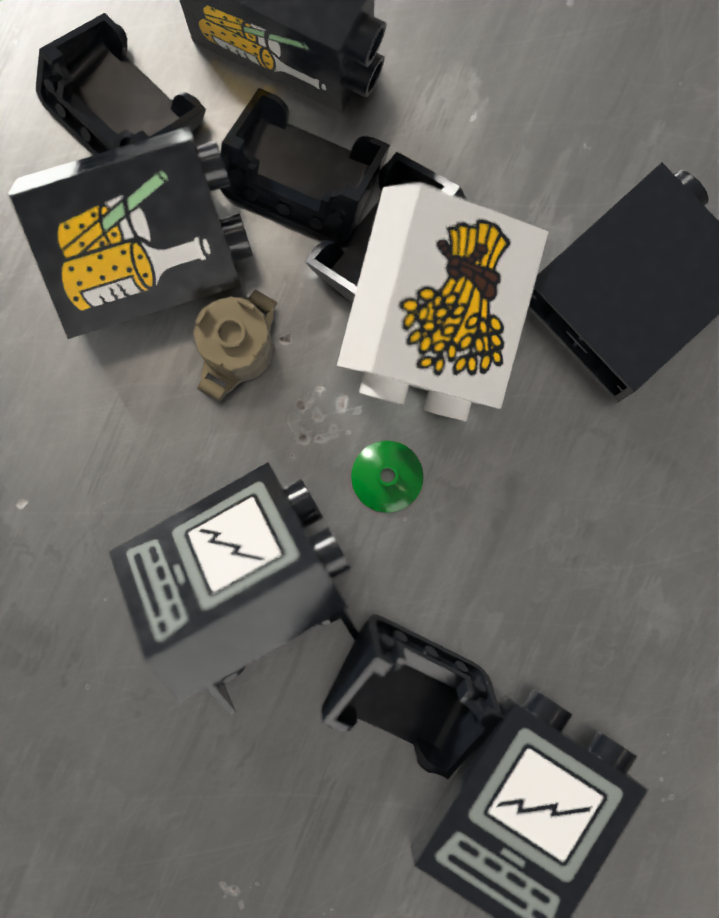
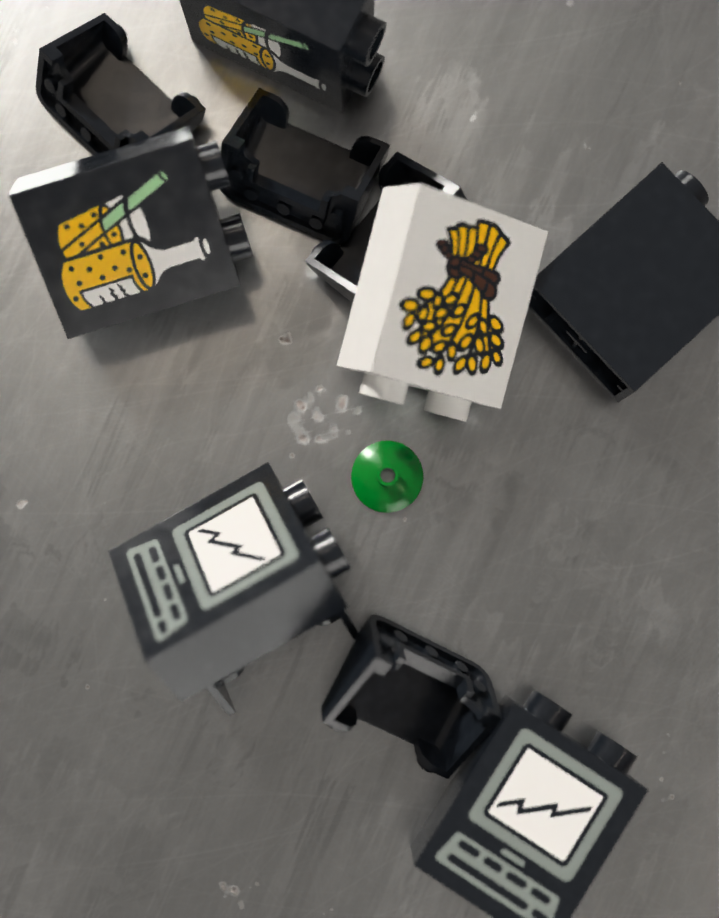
dark tan container [193,289,278,402] -> none

